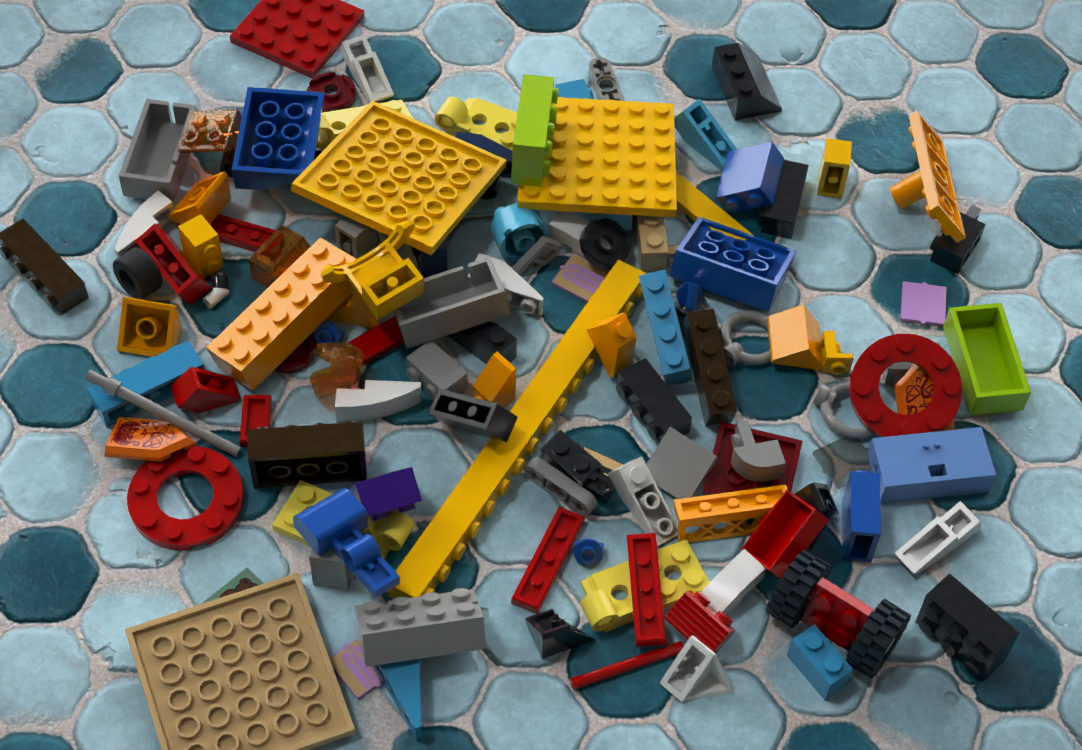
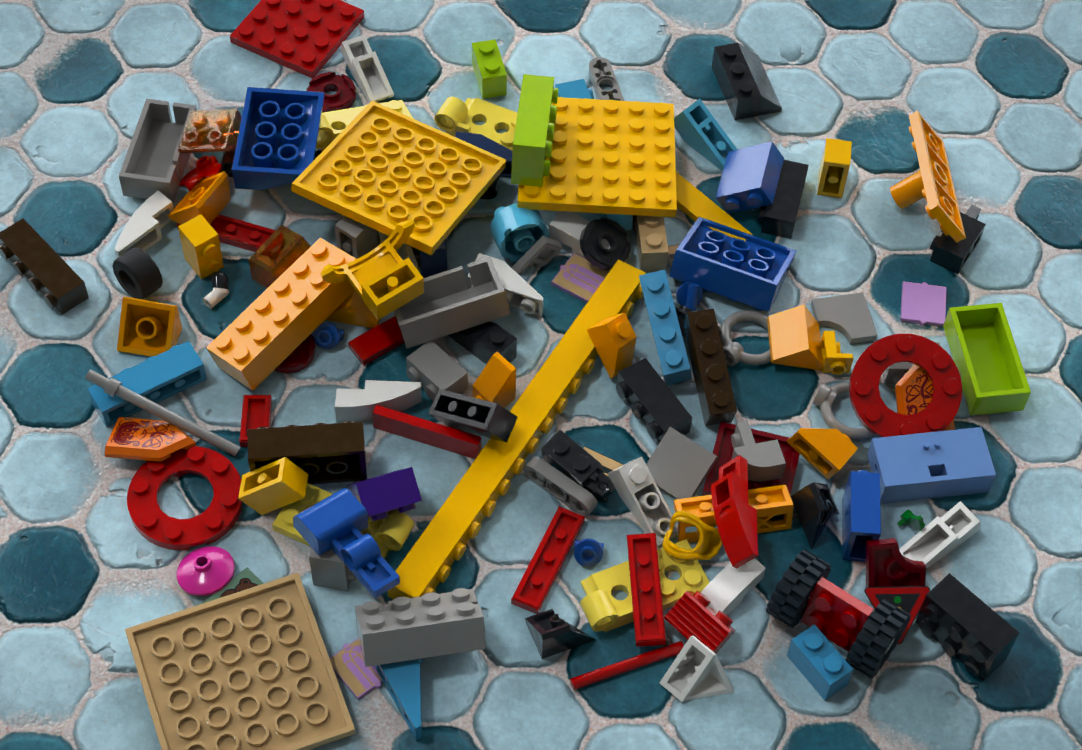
red brick [135,223,212,305] -> none
red slope [171,367,241,413] -> none
clear orange helmet [310,342,364,399] -> none
red container [741,489,829,579] -> none
none -> dark pink dish [176,546,235,596]
none -> red plate [180,155,222,191]
none -> yellow brick [238,457,308,515]
none -> red tile [372,405,482,459]
none -> lime brick [472,39,507,99]
none -> yellow piece [662,511,722,560]
none -> red slope [711,455,758,569]
none -> light orange slope [786,428,858,479]
none -> light grey tile [811,292,877,344]
none -> piece [864,586,930,644]
none -> dark red tile [866,538,926,587]
none -> green piece [897,509,925,531]

